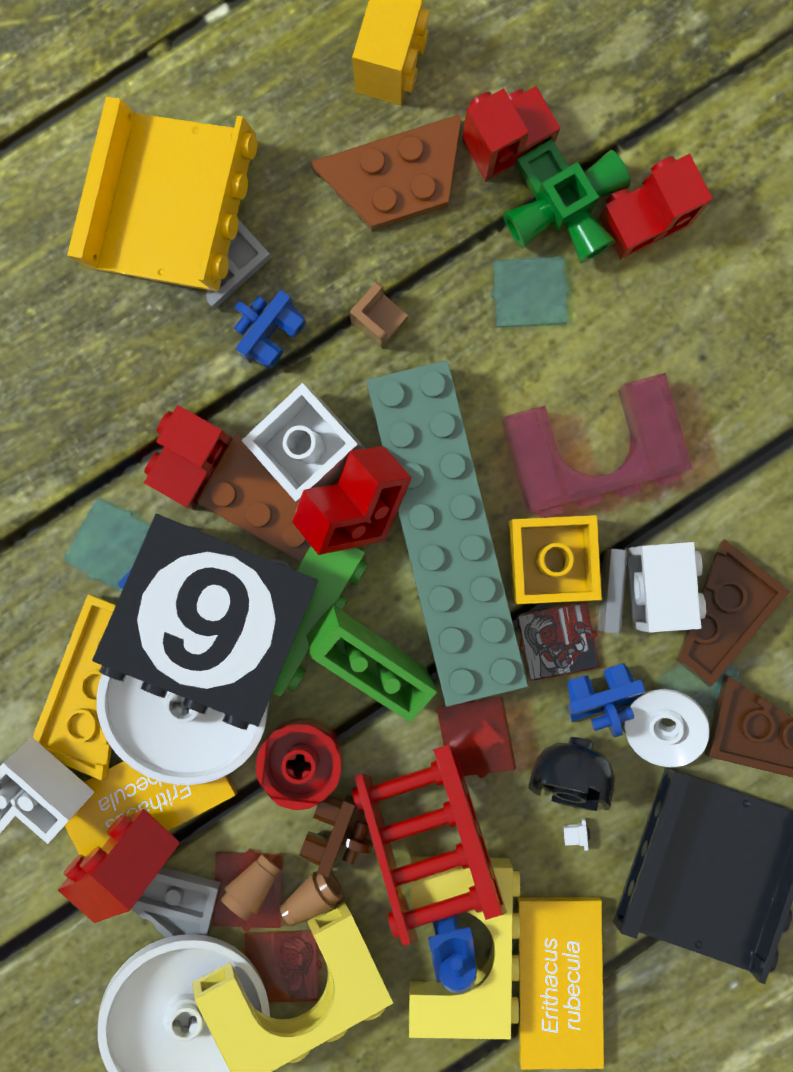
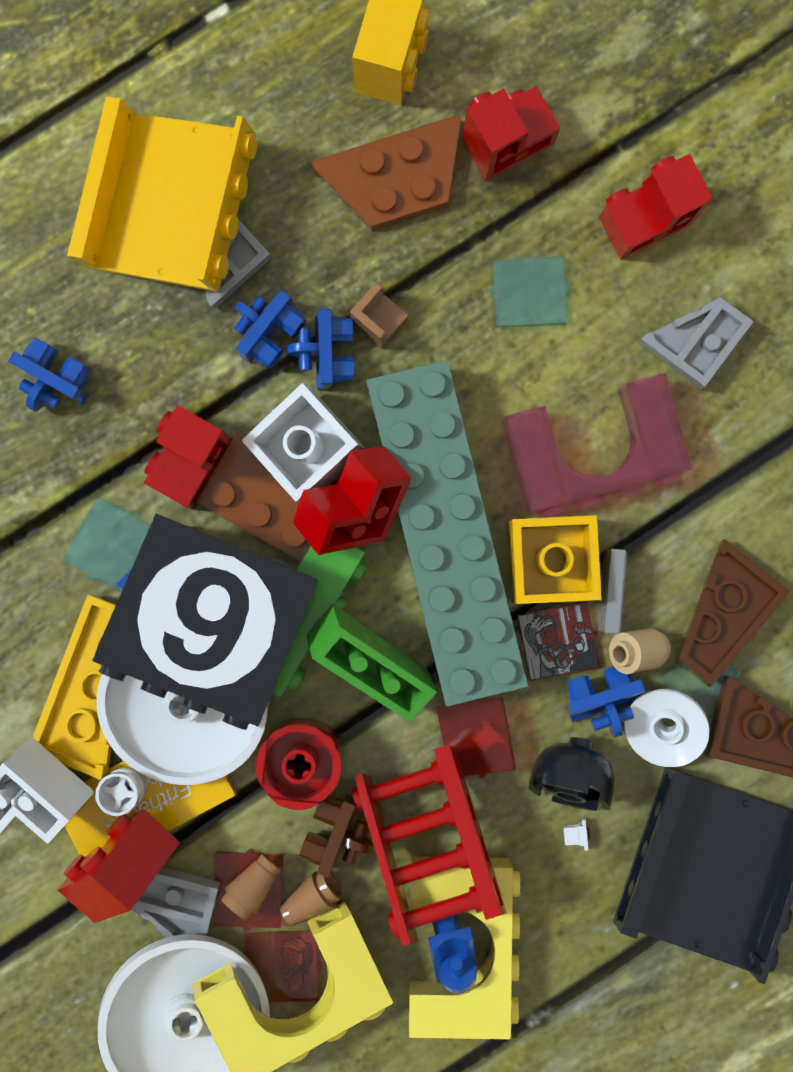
green brick [503,139,630,264] -> none
yellow tile [517,897,604,1070] -> none
white brick [625,542,706,633] -> none
none -> blue hips [8,337,91,412]
none -> white wheel [95,767,147,816]
none -> blue hips [287,309,354,390]
none -> tan brick [609,628,671,674]
none -> light grey wing [638,297,754,389]

